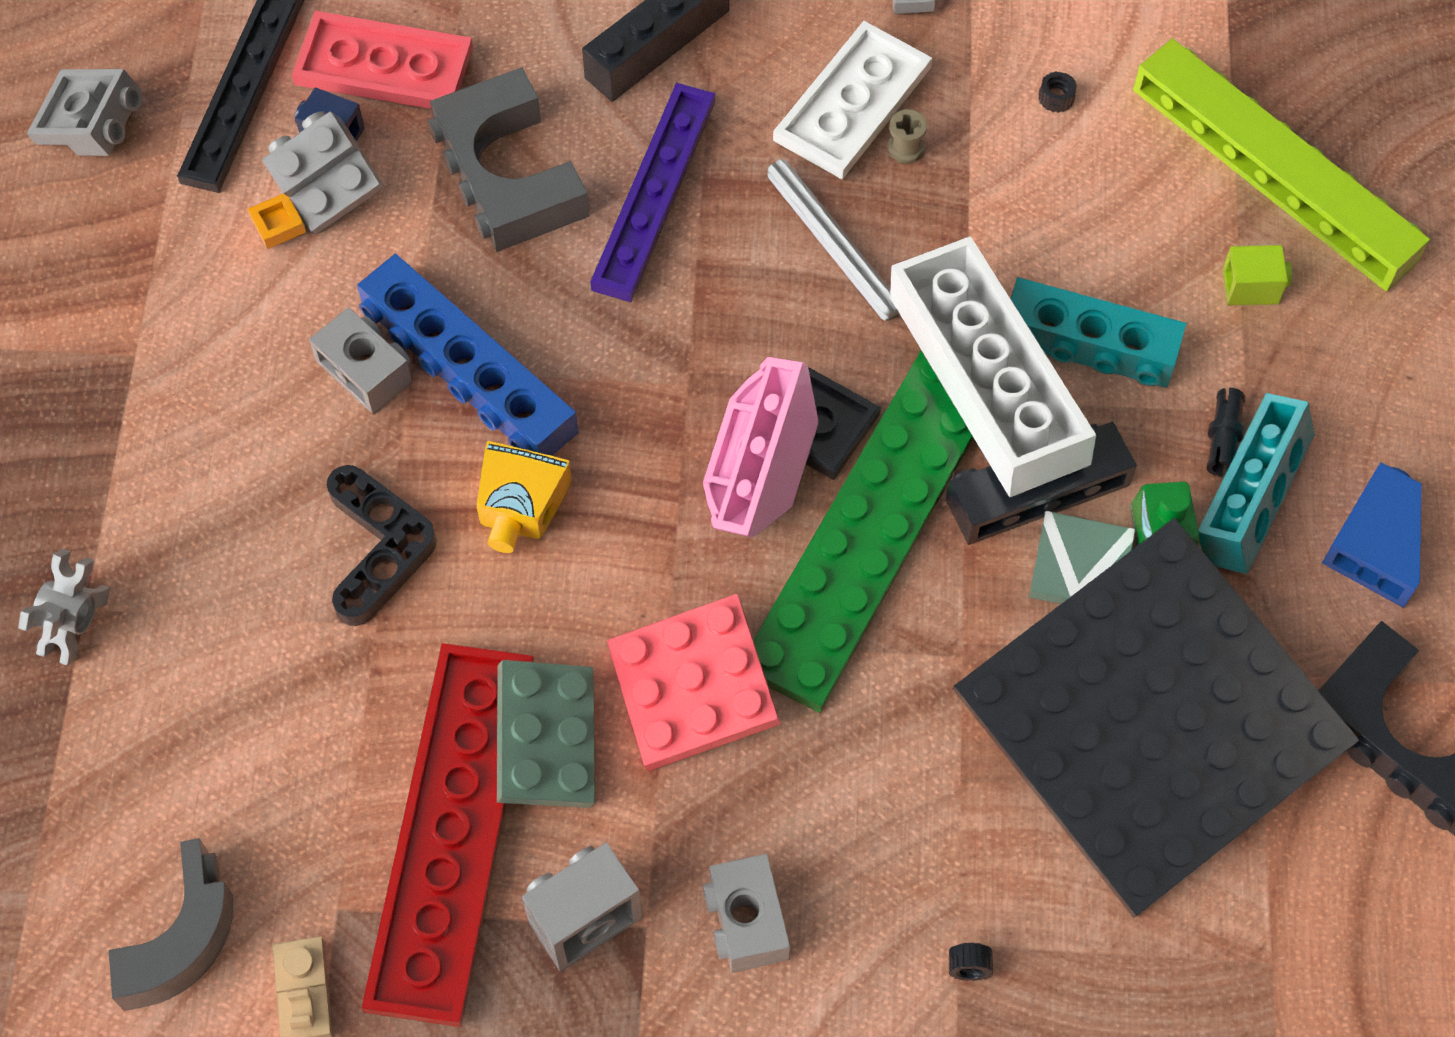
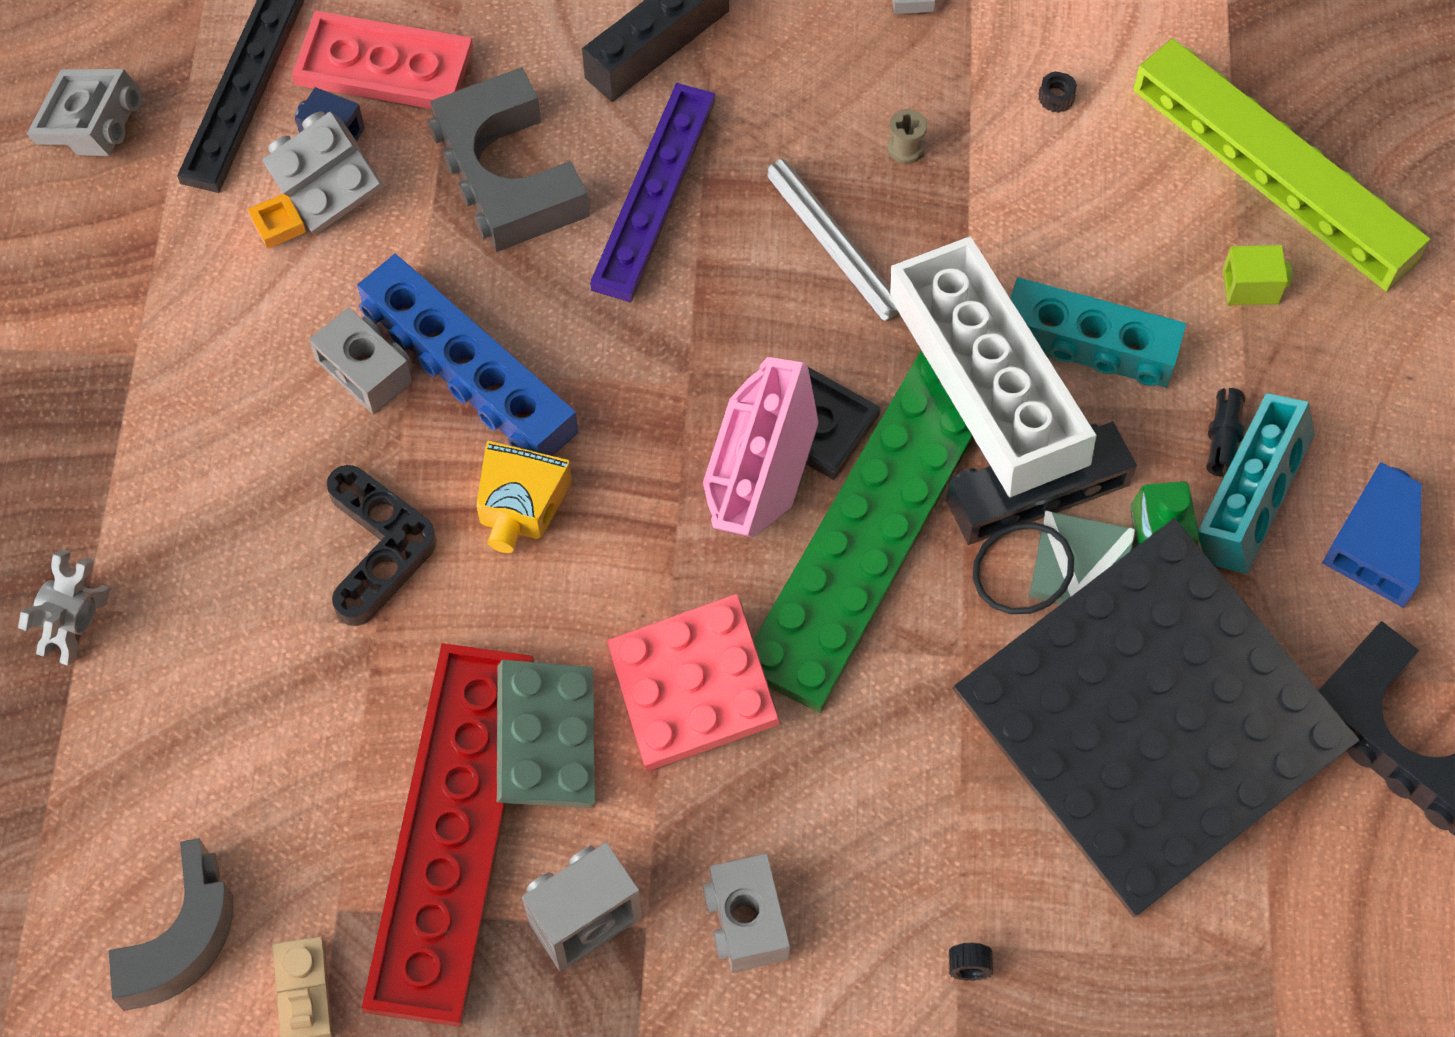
white plate [773,21,932,180] -> none
none -> black piece [973,522,1075,615]

